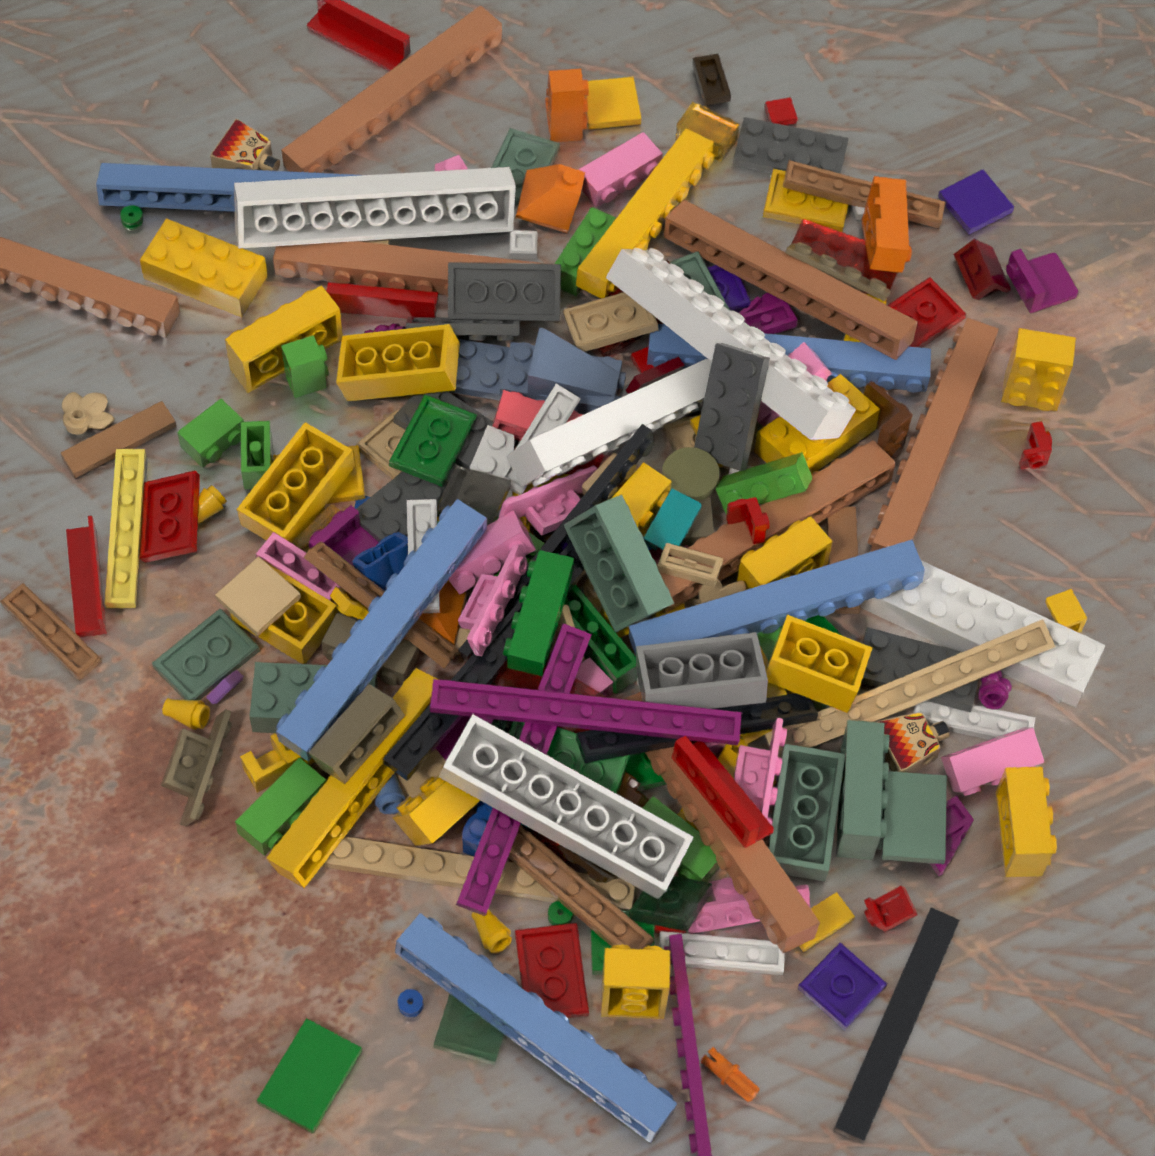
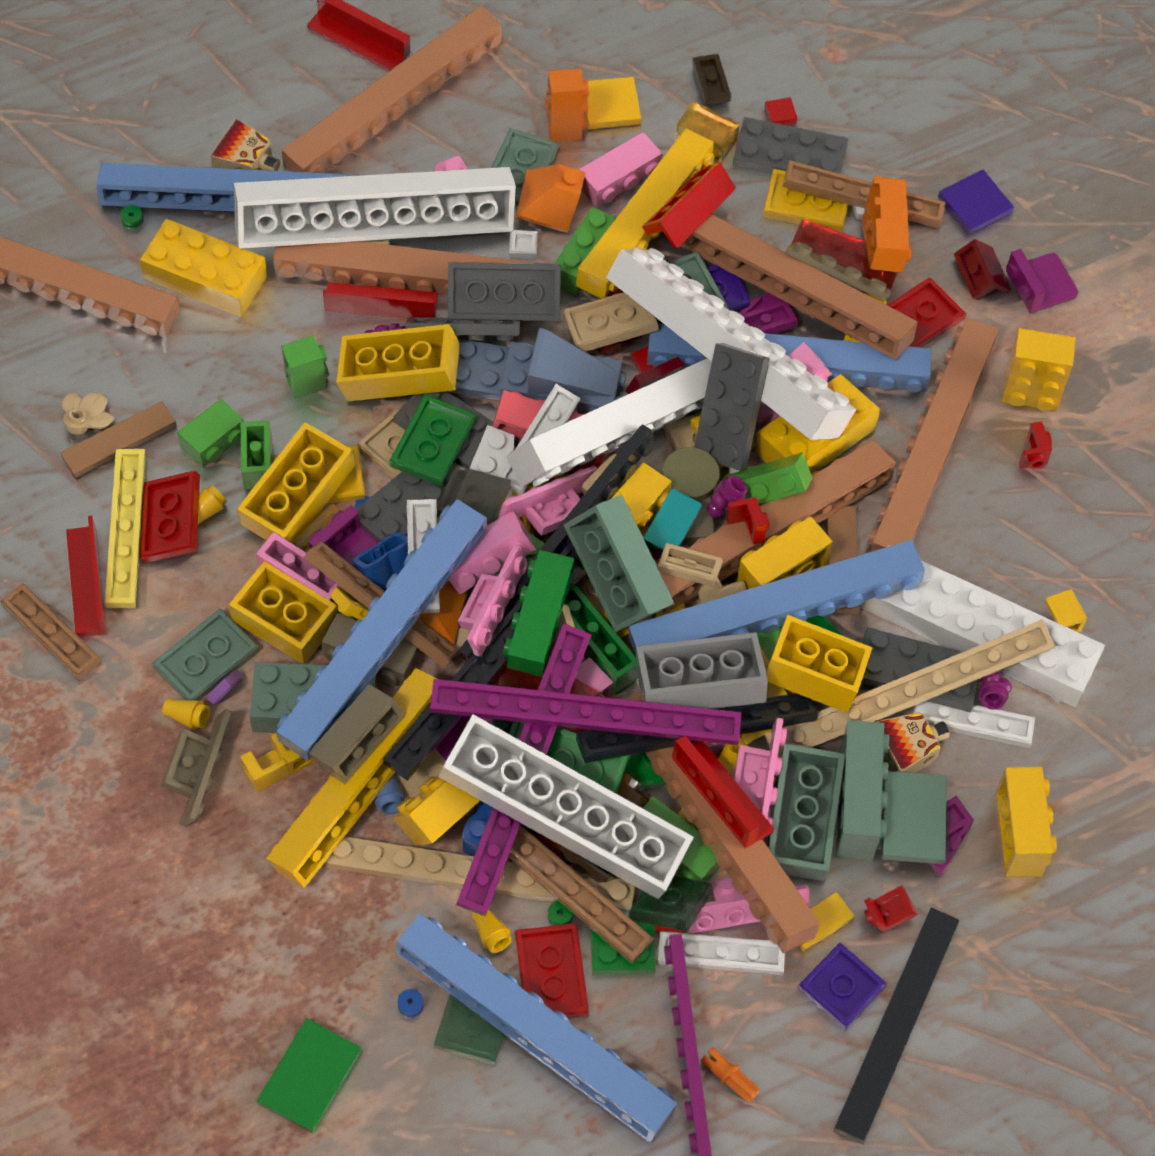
tan tile [215,556,301,637] -> none
yellow brick [225,285,343,393] -> none
bright green brick [235,757,326,856] -> none
yellow brick [601,945,670,1019] -> none
reddish brown bracket [864,381,913,459] -> none
bright pink brick [941,727,1045,796] -> none
none -> red panel [642,161,736,248]
none -> magenta piece [707,476,747,518]

